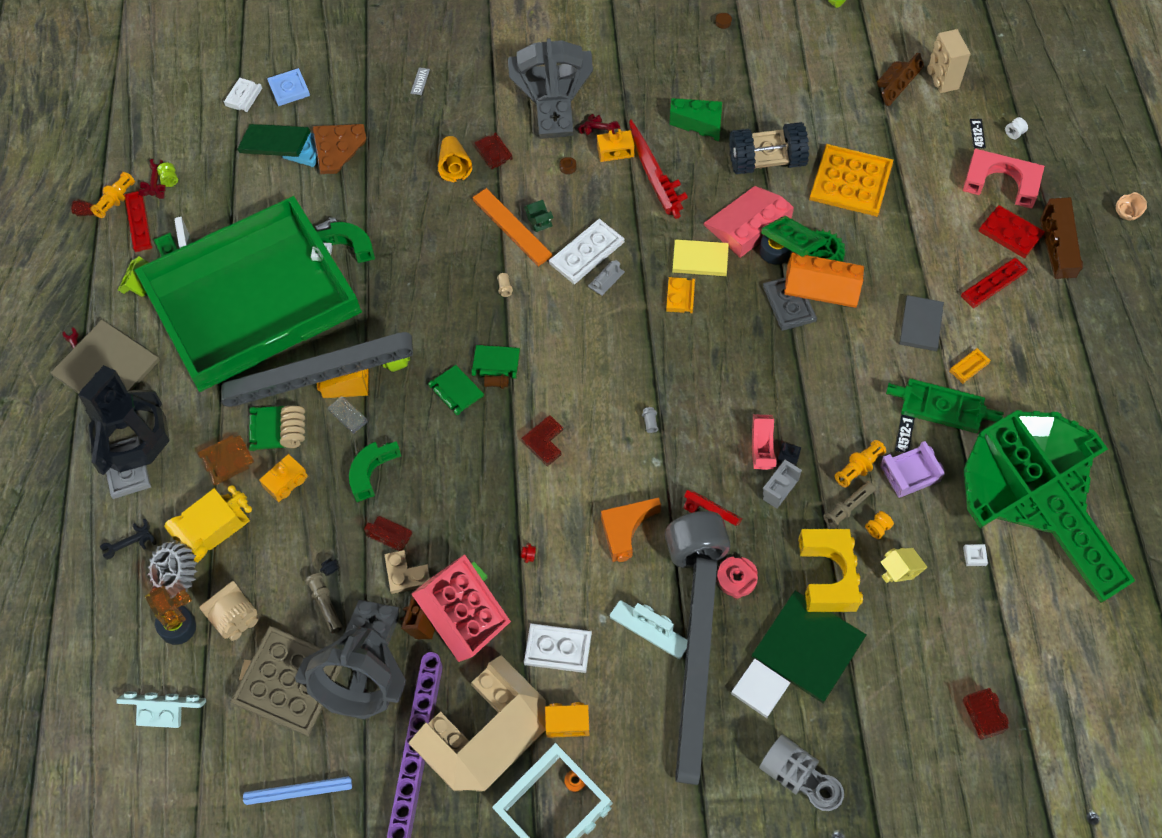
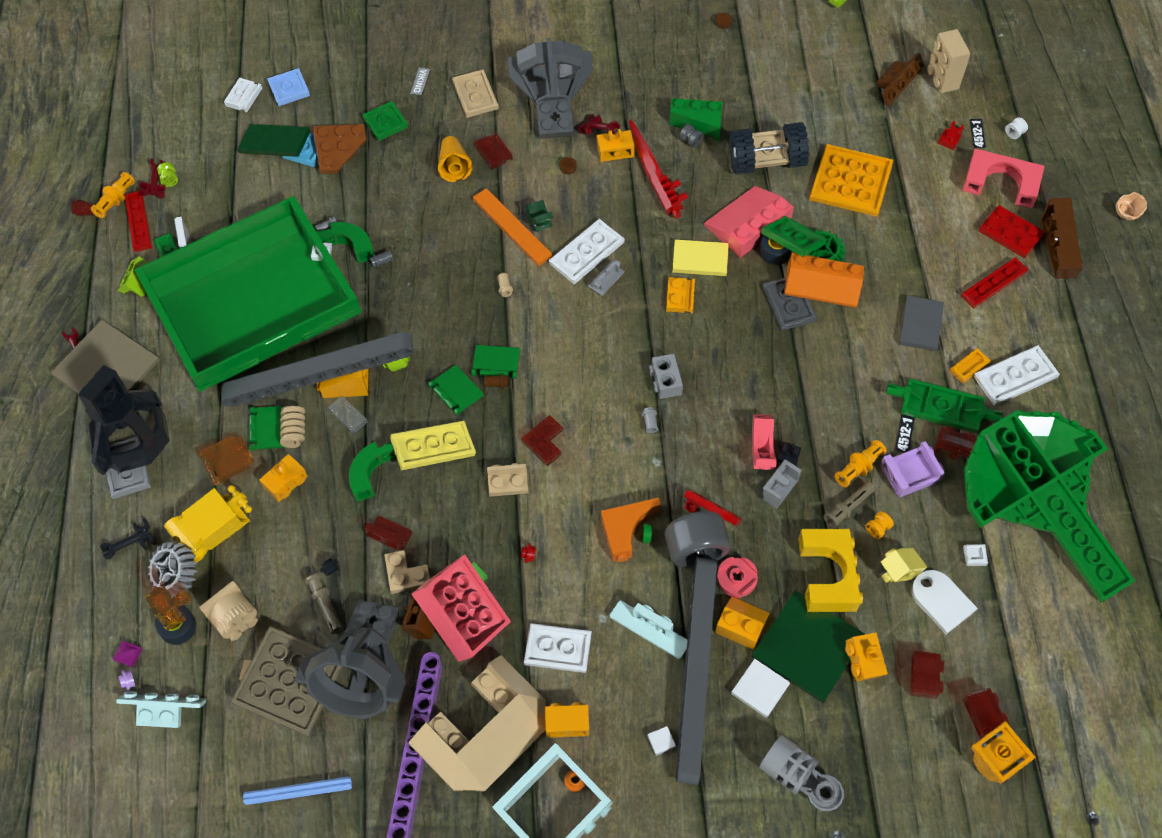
none -> magenta tile [113,641,143,668]
none -> lavender plate [118,670,135,691]
none -> green plate [362,101,408,141]
none -> dark grey pin [369,250,393,268]
none -> light yellow tile [390,421,476,470]
none -> tan tile [452,69,499,118]
none -> tan bracket [487,463,528,497]
none -> green tile [641,523,652,544]
none -> white tile [647,727,676,756]
none -> light grey brick [649,354,683,399]
none -> dark grey wheel [679,124,703,148]
none -> light orange slope [716,597,770,650]
none -> light orange brick [845,633,888,682]
none -> clear red brick [910,651,944,699]
none -> white tile [912,570,978,635]
none -> clear red window [933,426,977,459]
none -> red plate [938,121,964,151]
none -> light orange piece [971,721,1036,784]
none -> white tile [973,345,1060,406]

